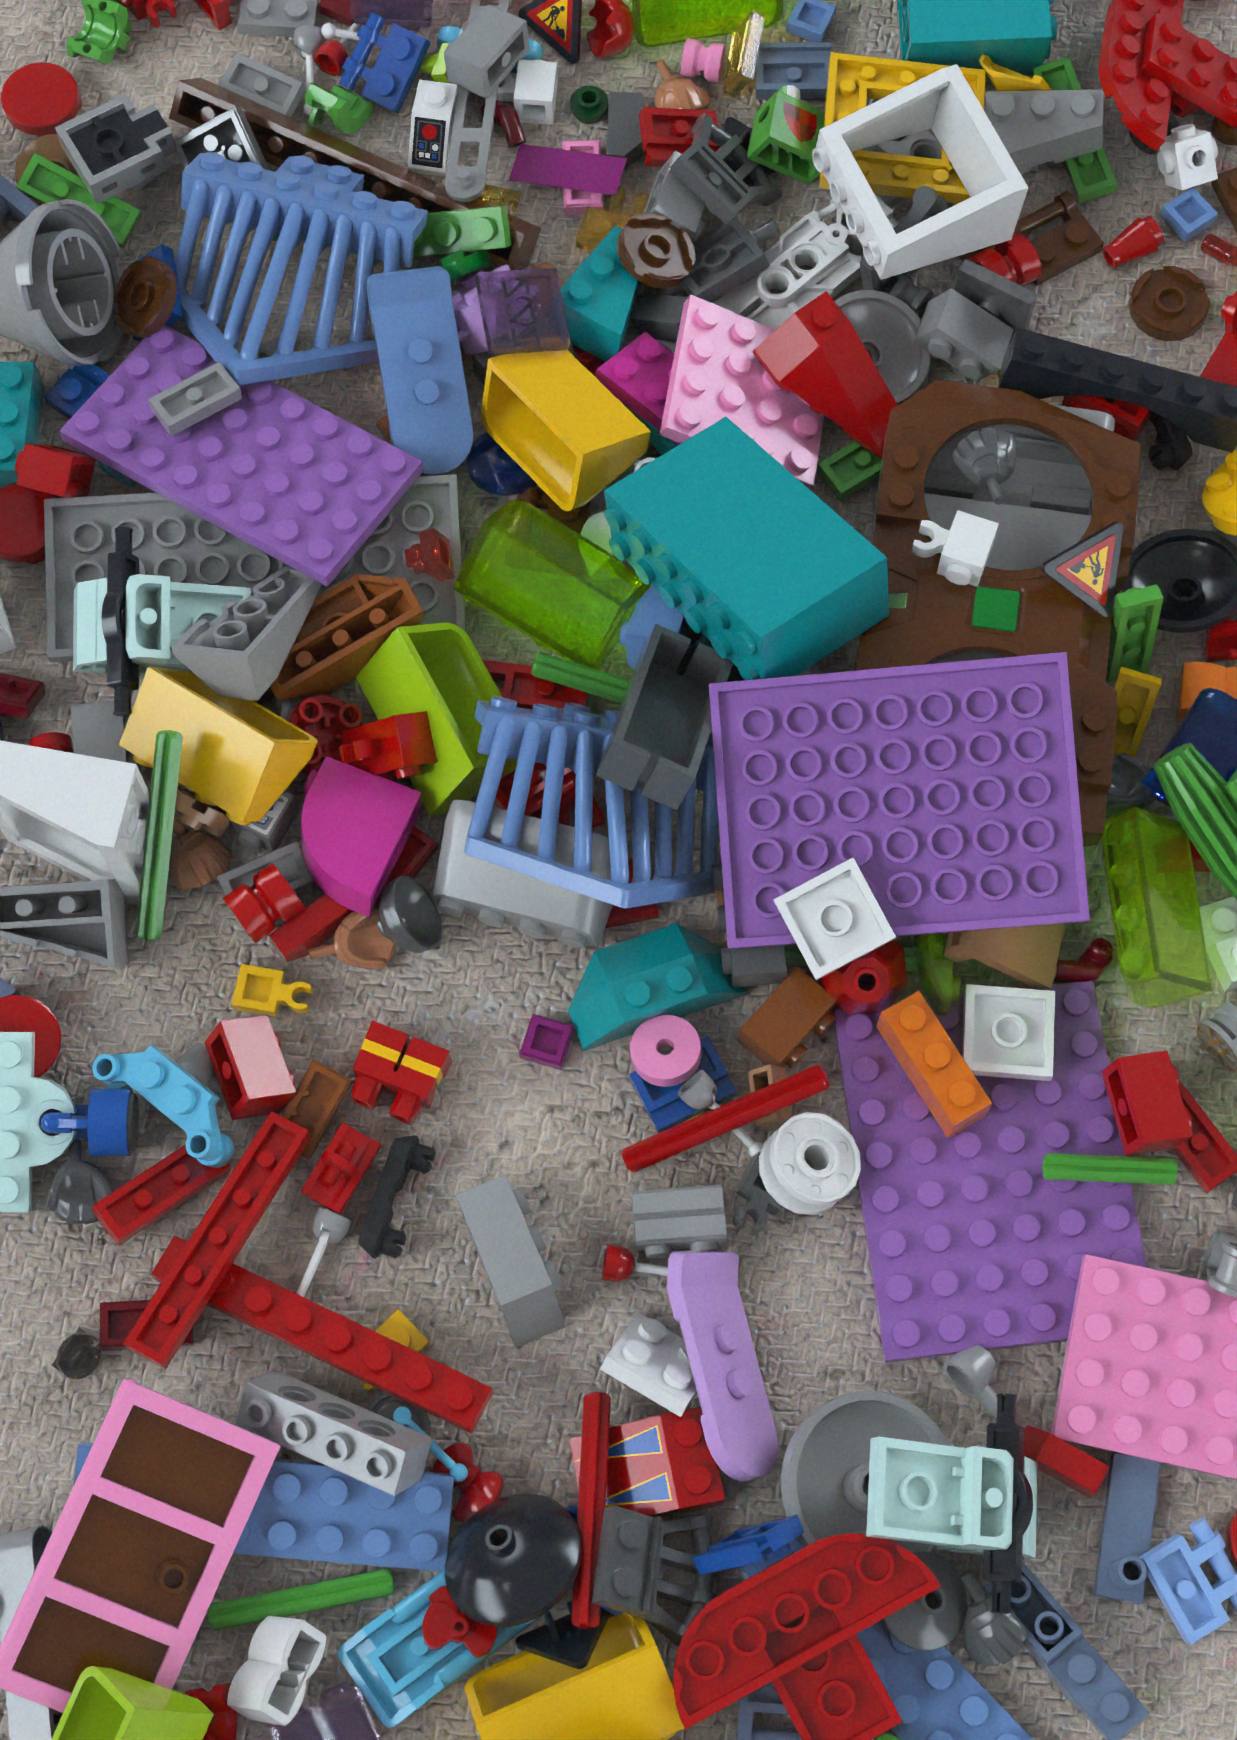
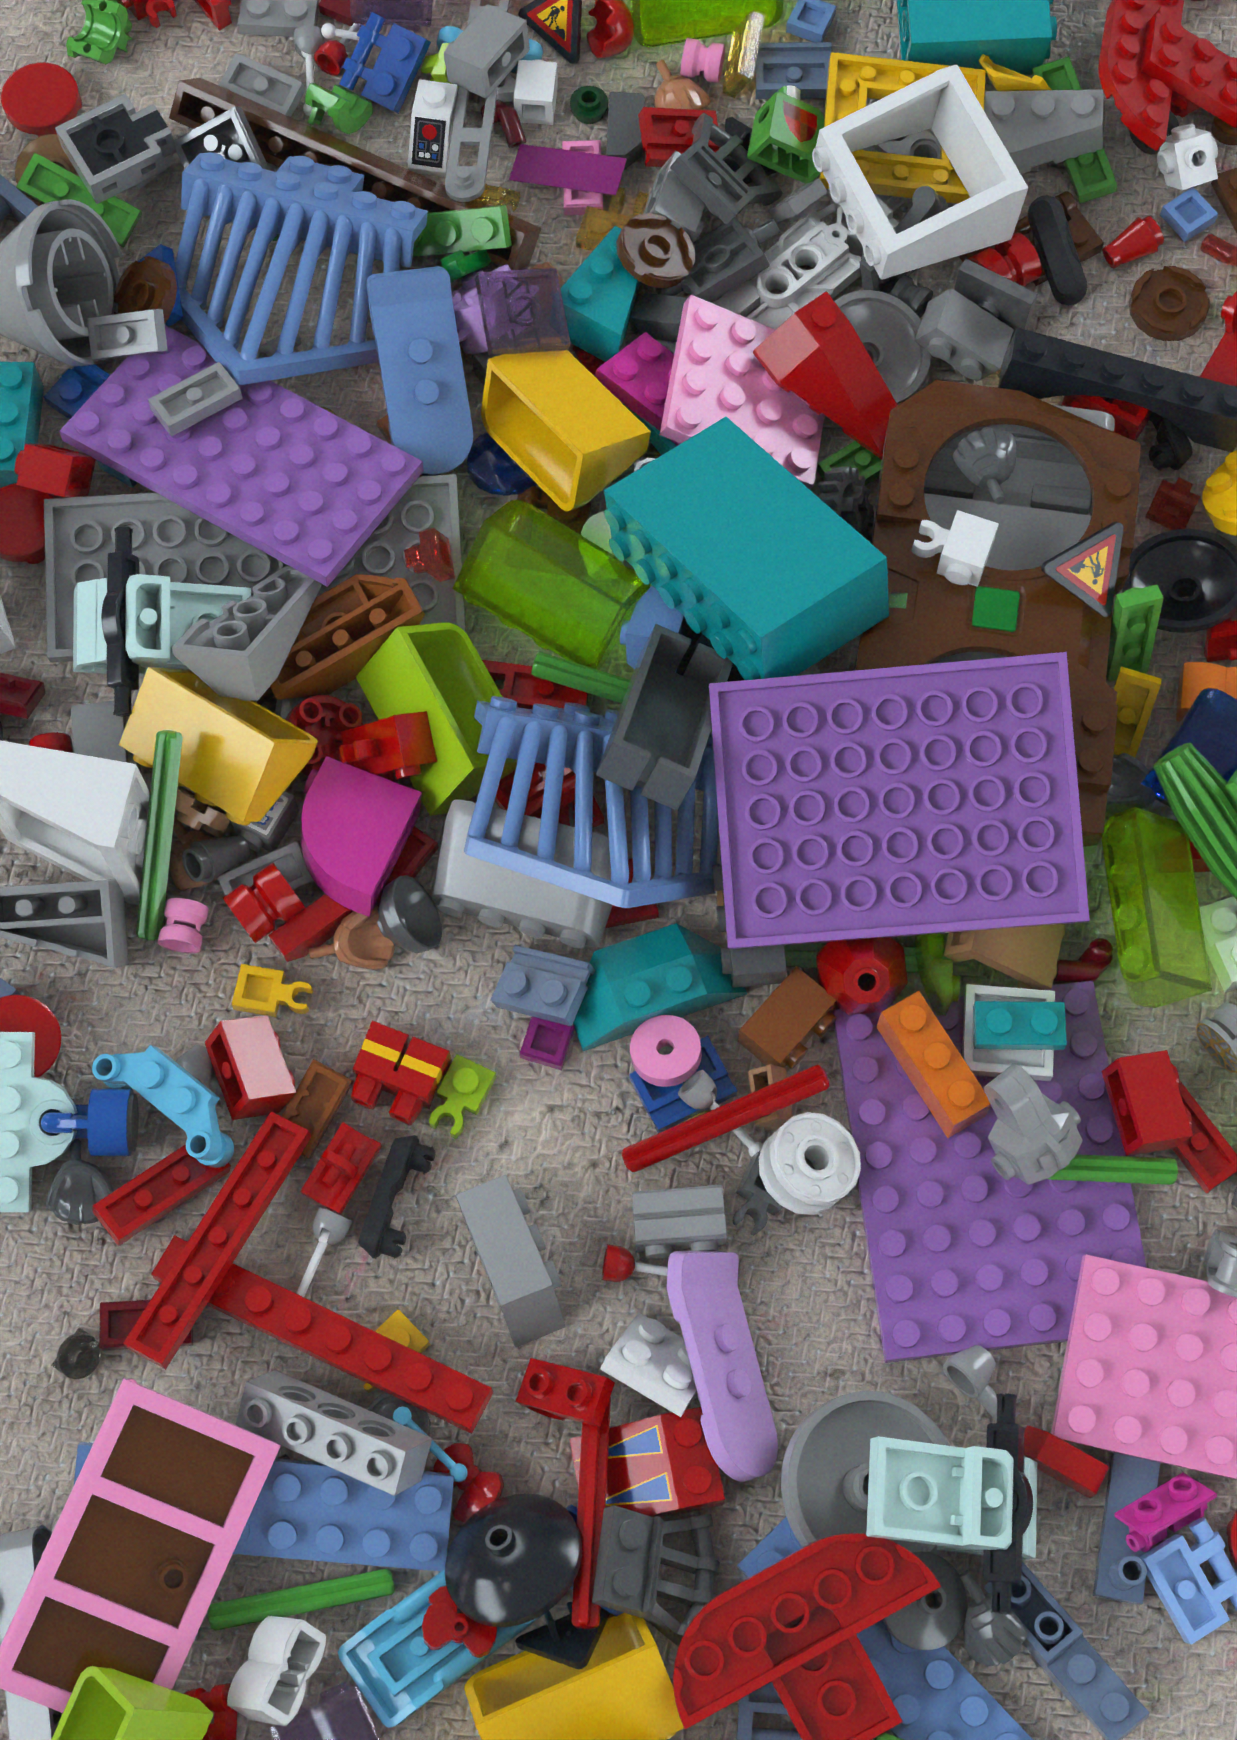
blue plate [692,1514,805,1575] -> none
white plate [774,857,896,980] -> none
none -> light grey plate [87,309,168,359]
none -> bright pink wheel [158,898,209,954]
none -> dark grey cone [182,835,250,883]
none -> lime plate [429,1054,497,1139]
none -> sand blue plate [491,945,595,1026]
none -> red plate [515,1358,615,1427]
none -> light grey plate [768,179,828,223]
none -> dark grey gear [819,466,874,541]
none -> teal plate [973,1001,1067,1050]
none -> light grey piece [984,1064,1083,1185]
none -> black piece [1027,195,1088,306]
none -> dark pink hinge [1114,1472,1217,1552]
none -> clear red tile [1145,477,1201,530]

